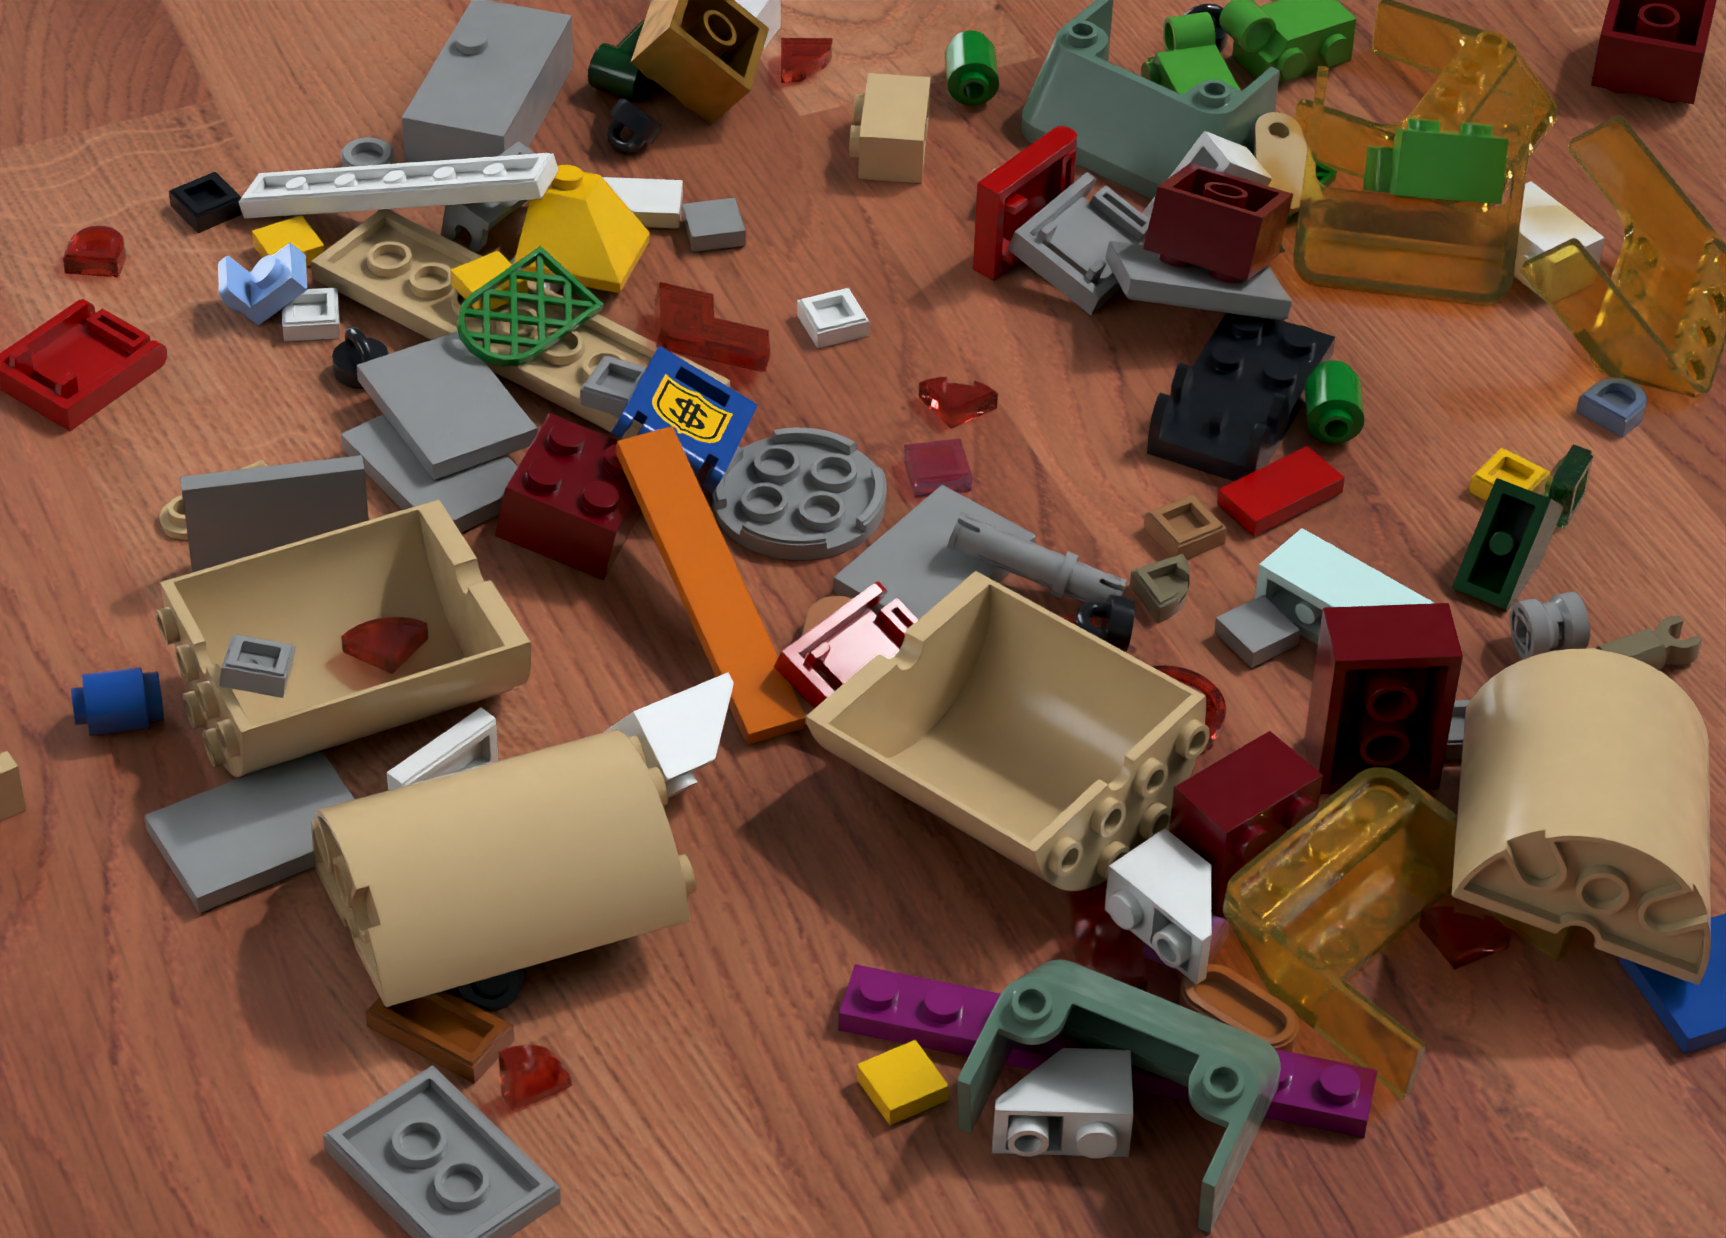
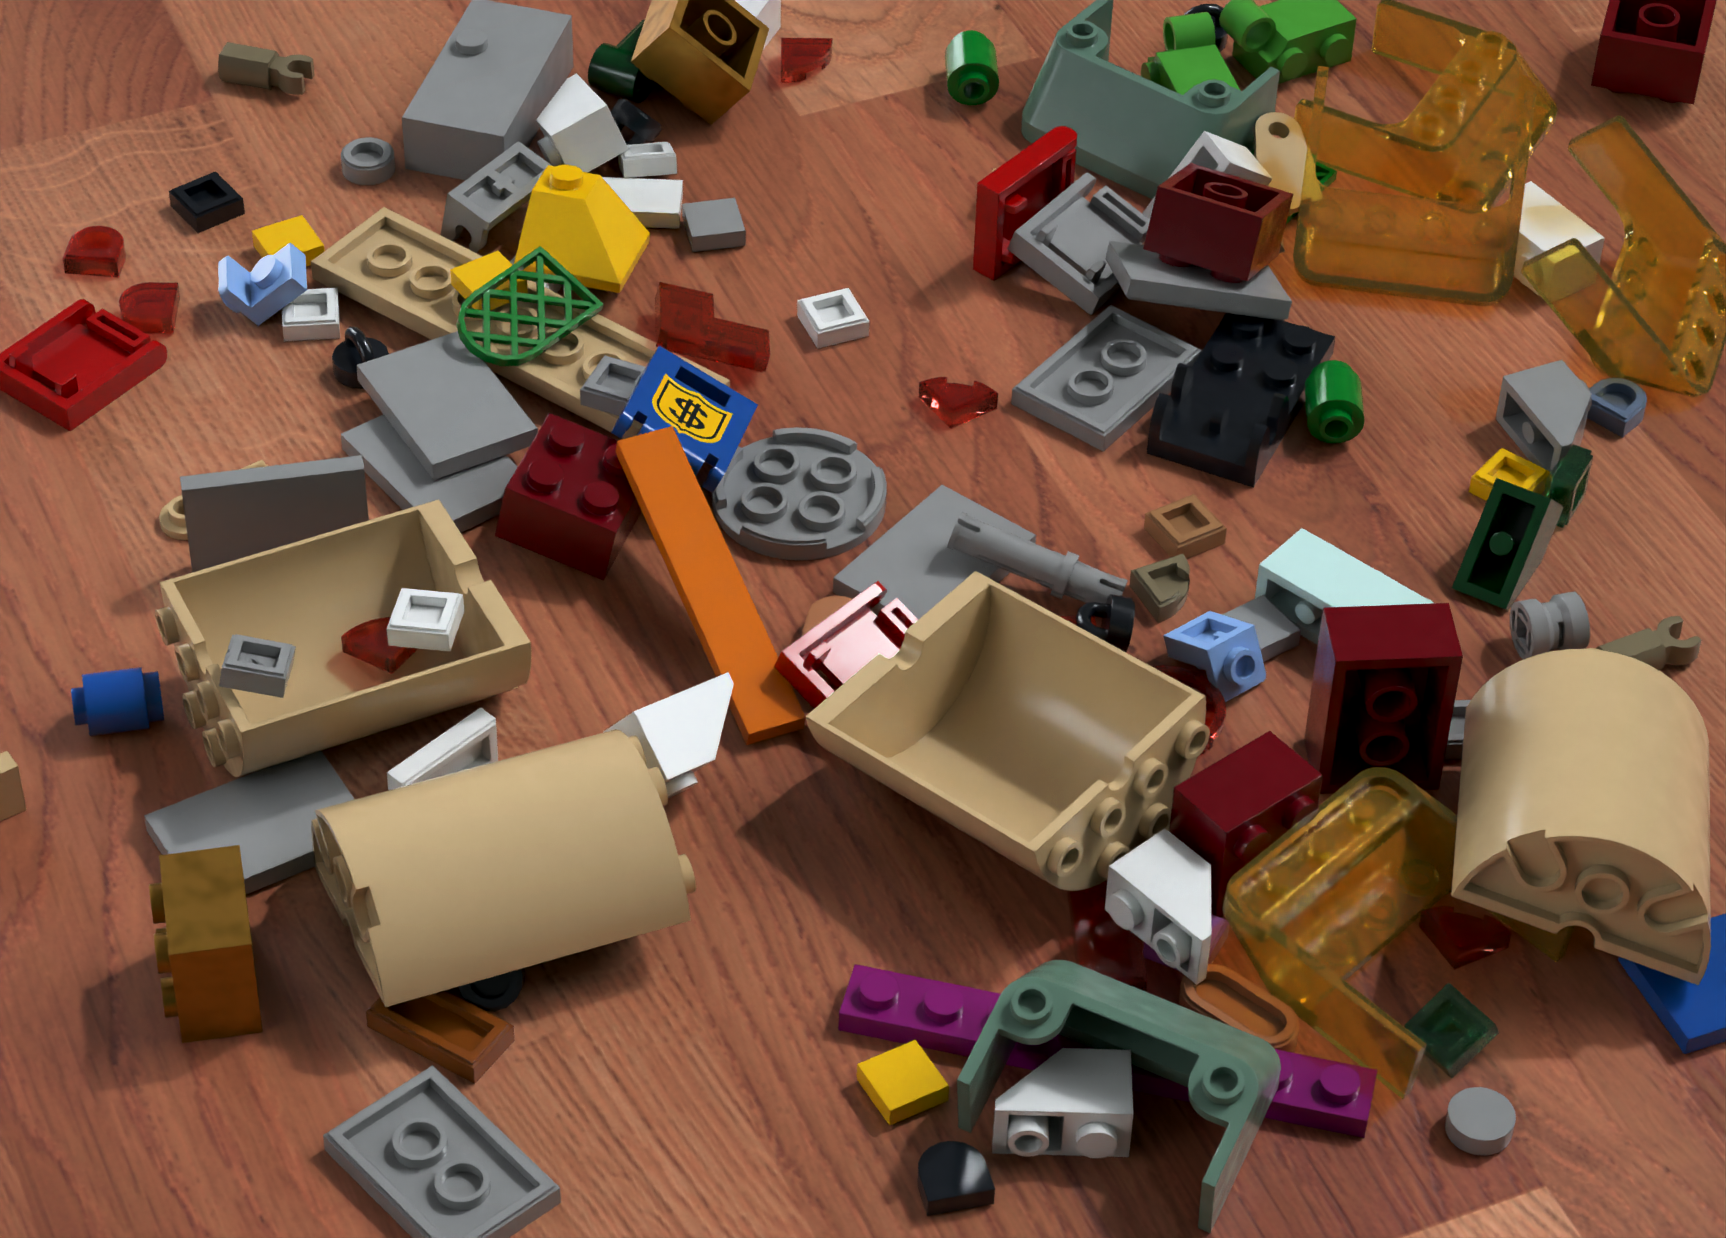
white tile [238,153,559,219] -> none
clear red tile [498,1045,572,1111] -> none
tan brick [849,73,931,183] -> none
clear pink tile [903,439,972,498] -> none
red tile [1217,446,1345,537] -> none
bright green hinge [1363,118,1509,204] -> none
none -> clear red tile [119,282,180,334]
none -> pearl gold brick [149,845,263,1043]
none -> dark tan bar [218,42,315,95]
none -> white tile [387,588,465,652]
none -> white slope [536,73,629,173]
none -> white tile [618,142,677,178]
none -> black tile [917,1141,995,1216]
none -> light grey tile [1011,305,1202,452]
none -> light blue bracket [1163,611,1266,703]
none -> clear green tile [1402,982,1499,1078]
none -> light grey tile [1445,1087,1516,1155]
none -> light grey slope [1496,360,1592,490]

